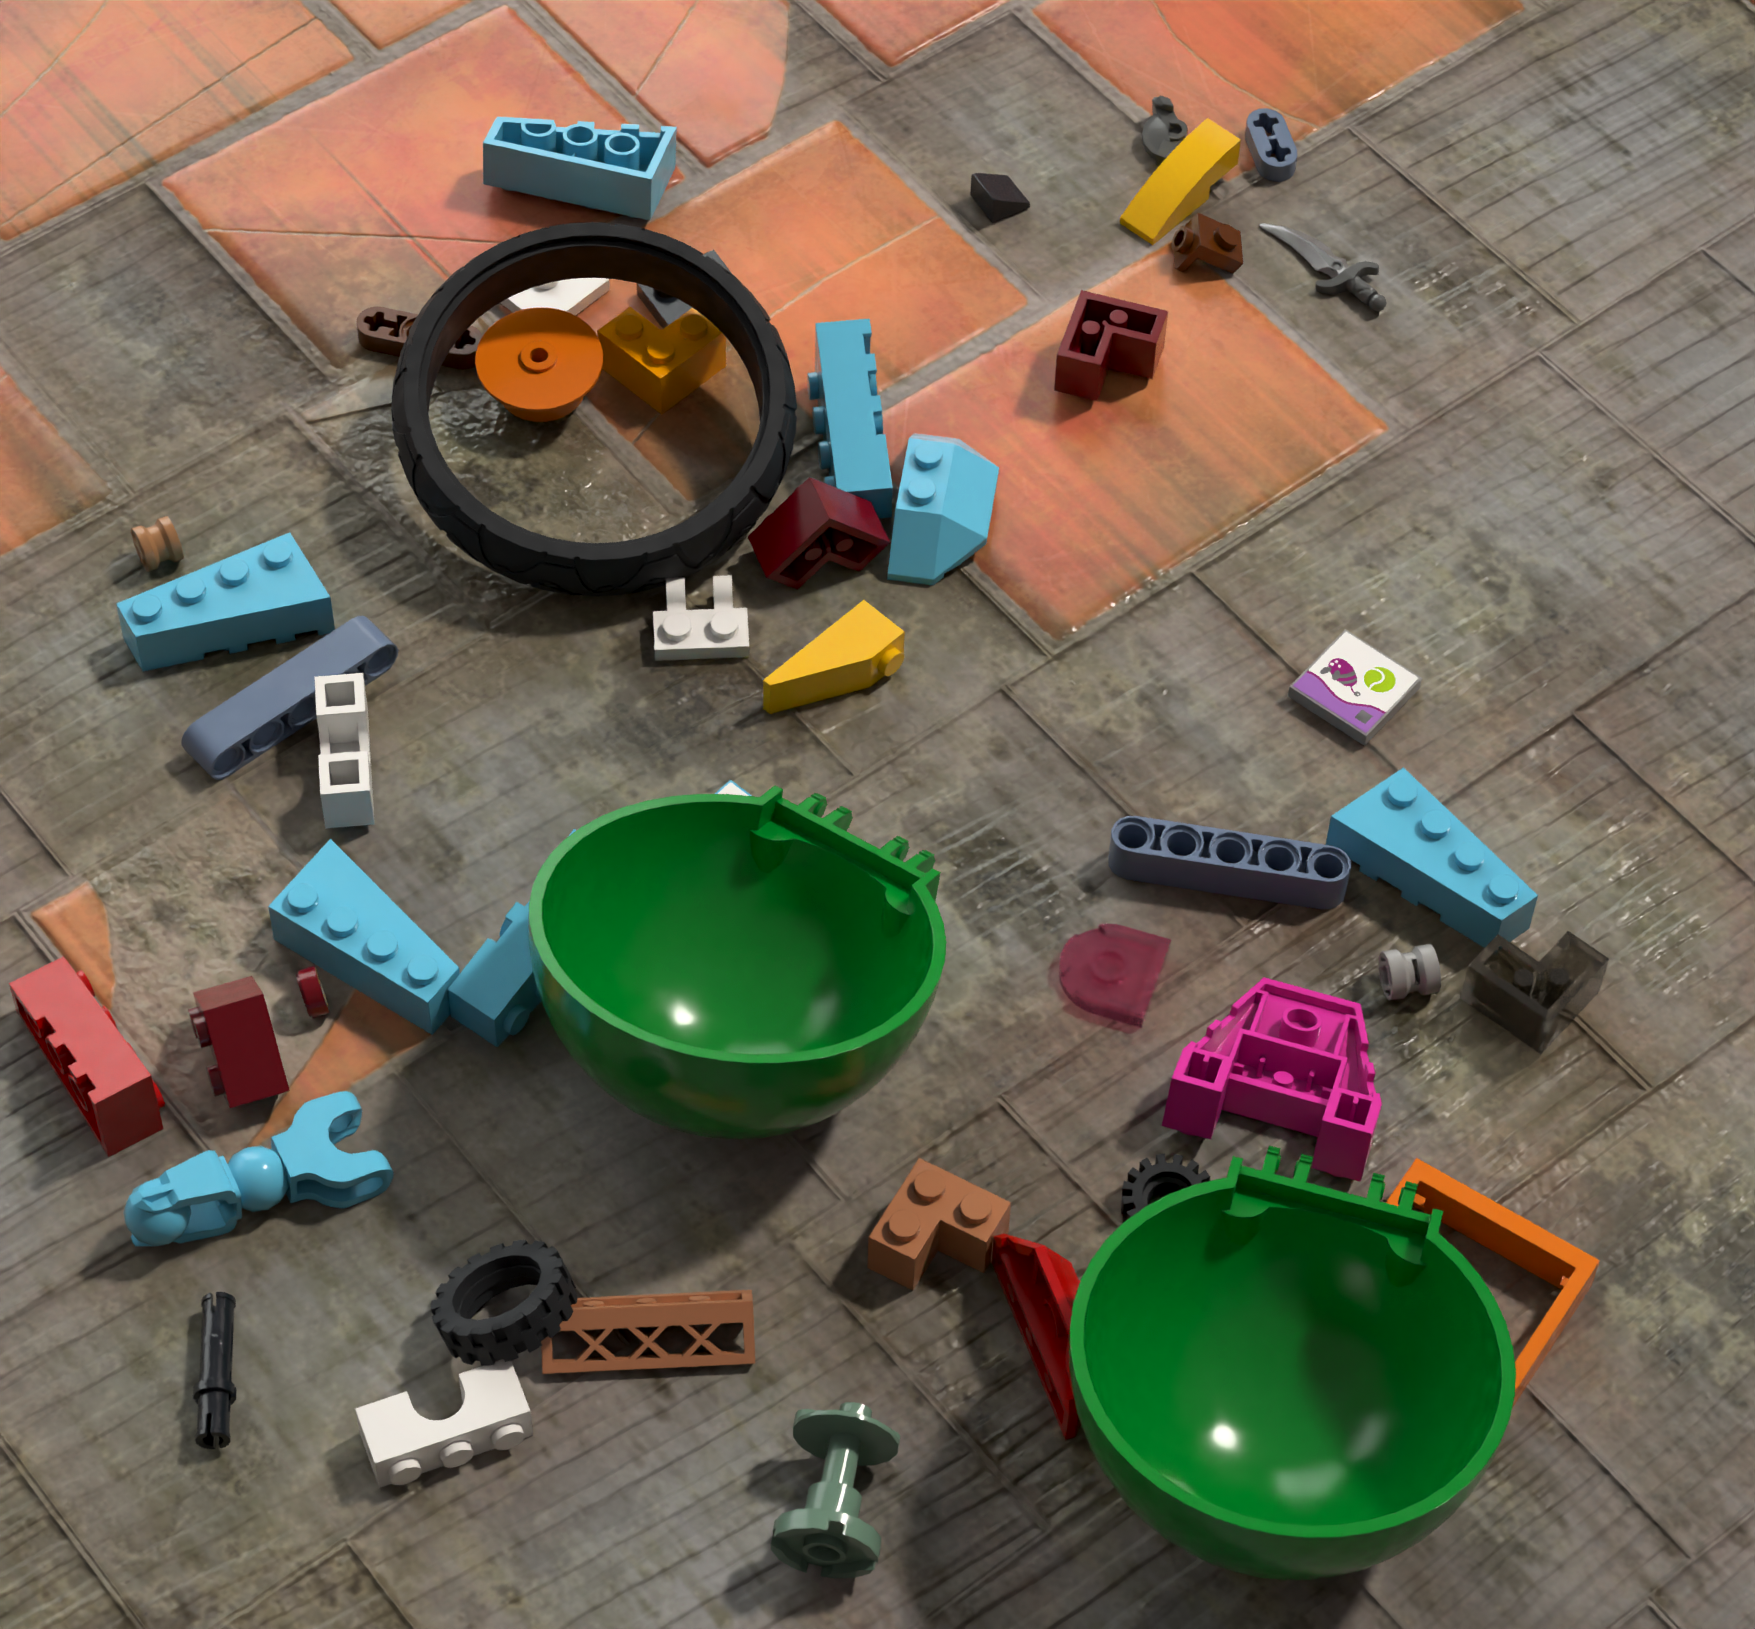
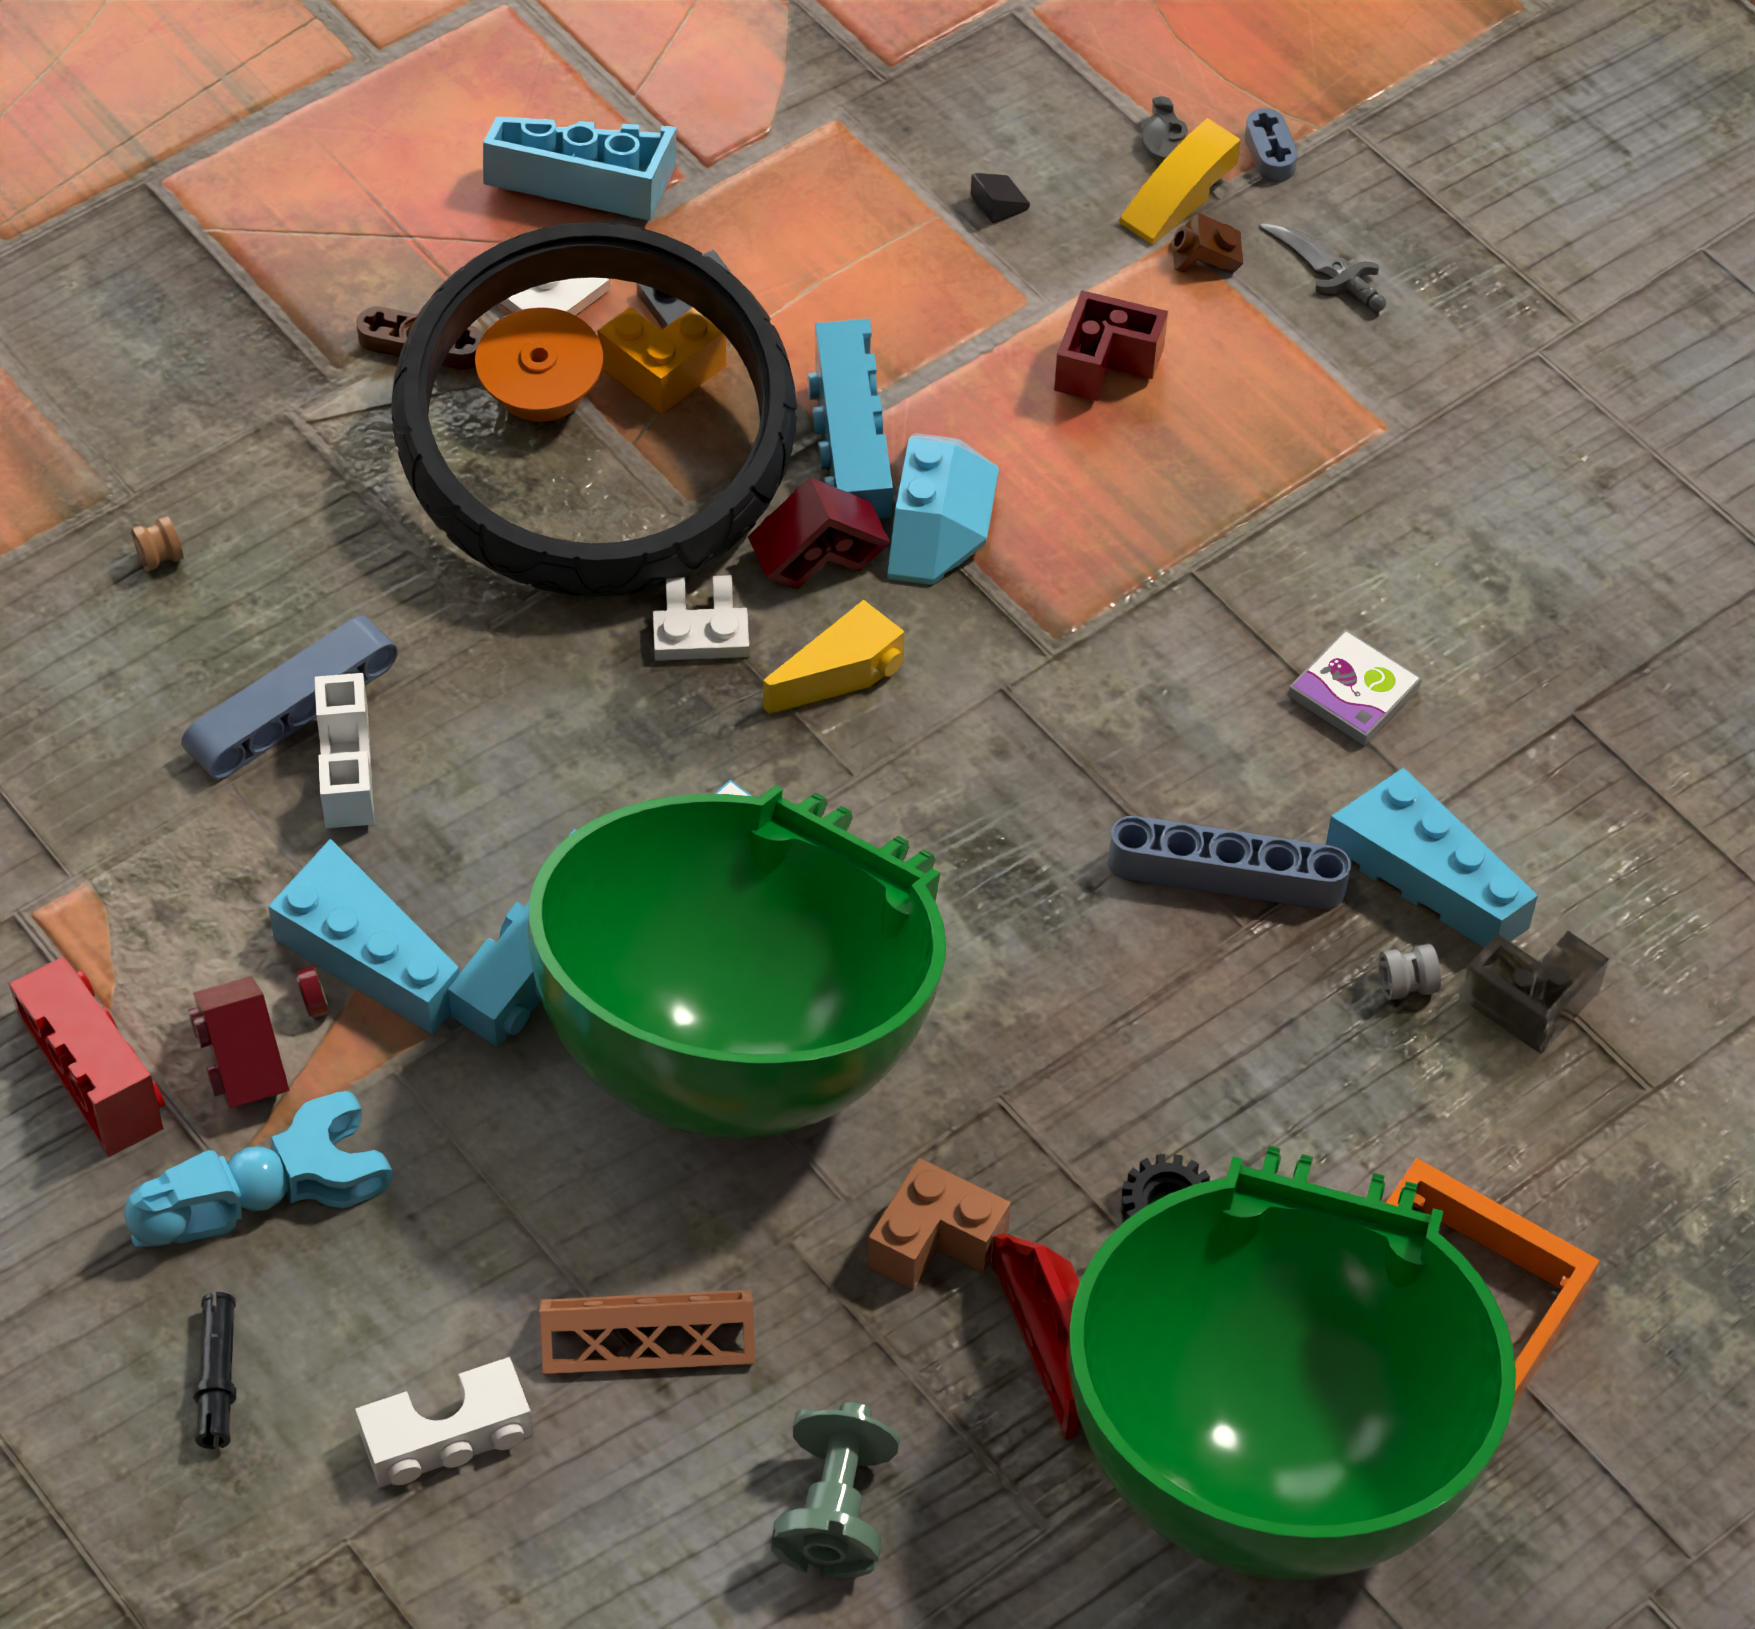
medium azure wedge [116,532,335,671] -> none
black tyre [431,1240,577,1366] -> none
clear pink tile [1059,924,1171,1028] -> none
dark pink wedge [1162,977,1382,1182] -> none

